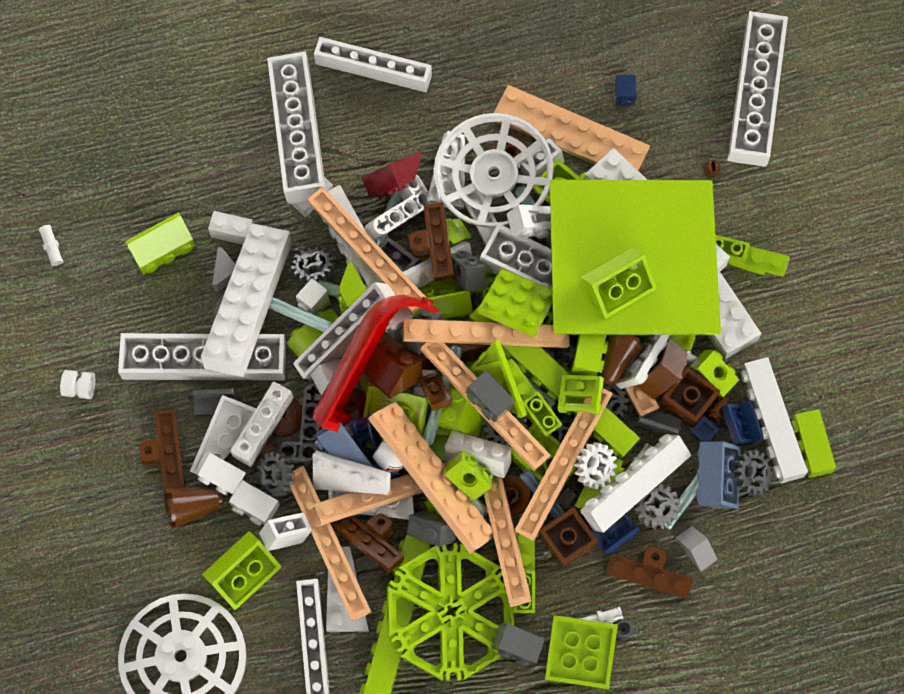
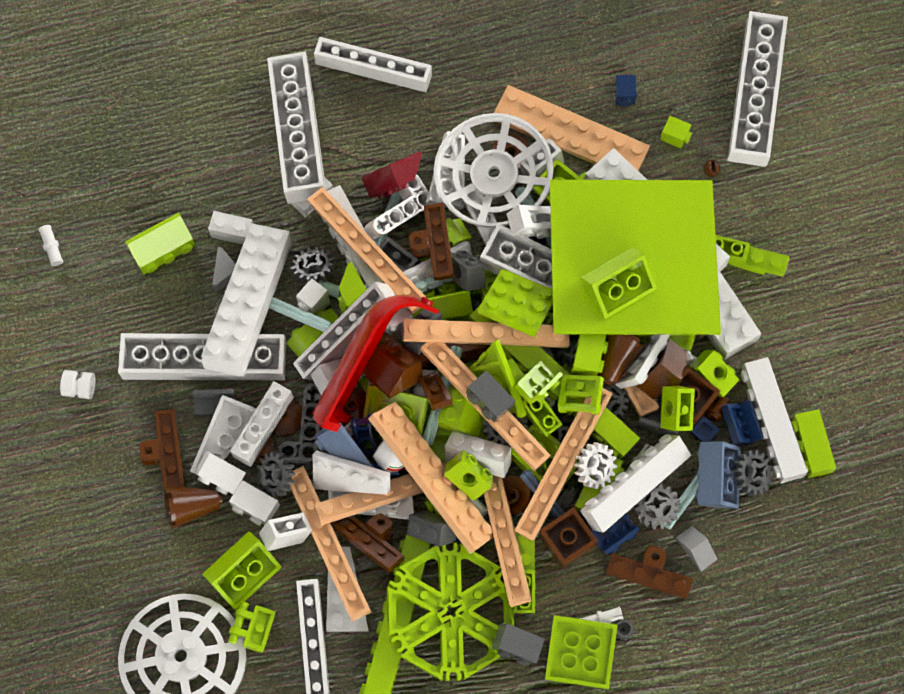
none -> lime plate [228,602,276,653]
none -> light aqua axle [415,276,452,293]
none -> lime bracket [514,361,563,405]
none -> lime brick [660,116,692,149]
none -> lime brick [661,386,695,431]

